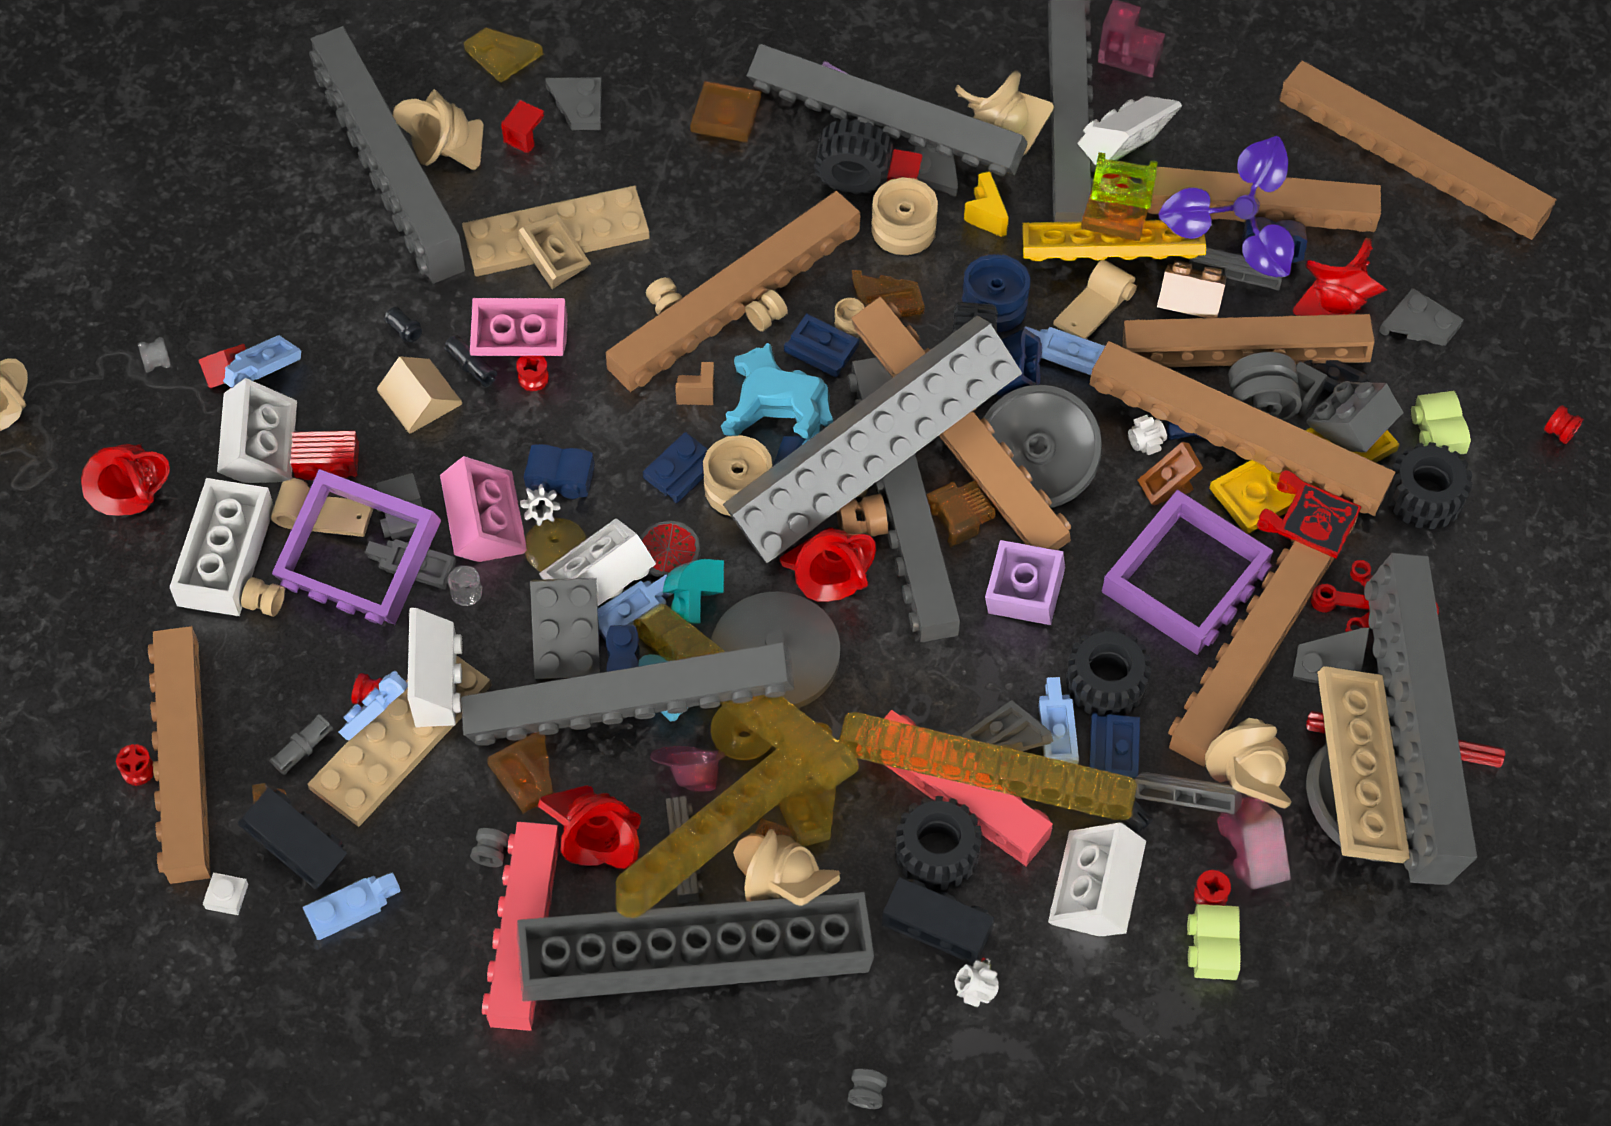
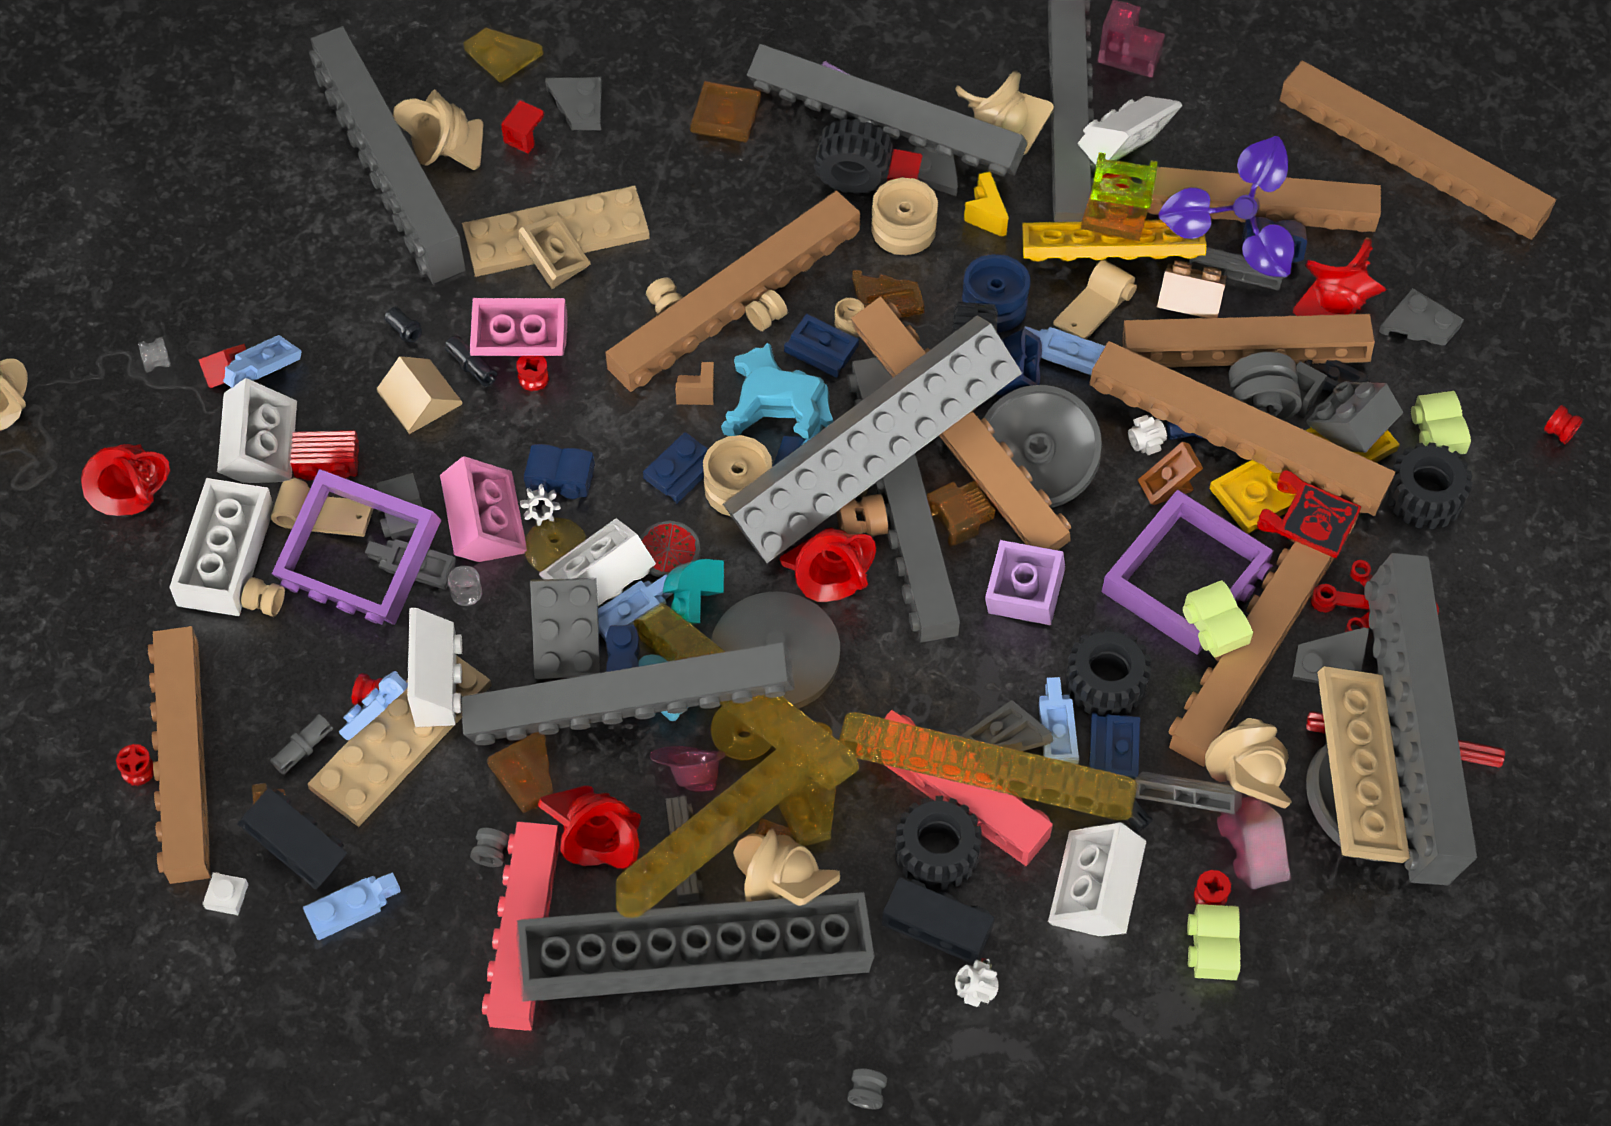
none -> yellowish green brick [1183,580,1253,658]

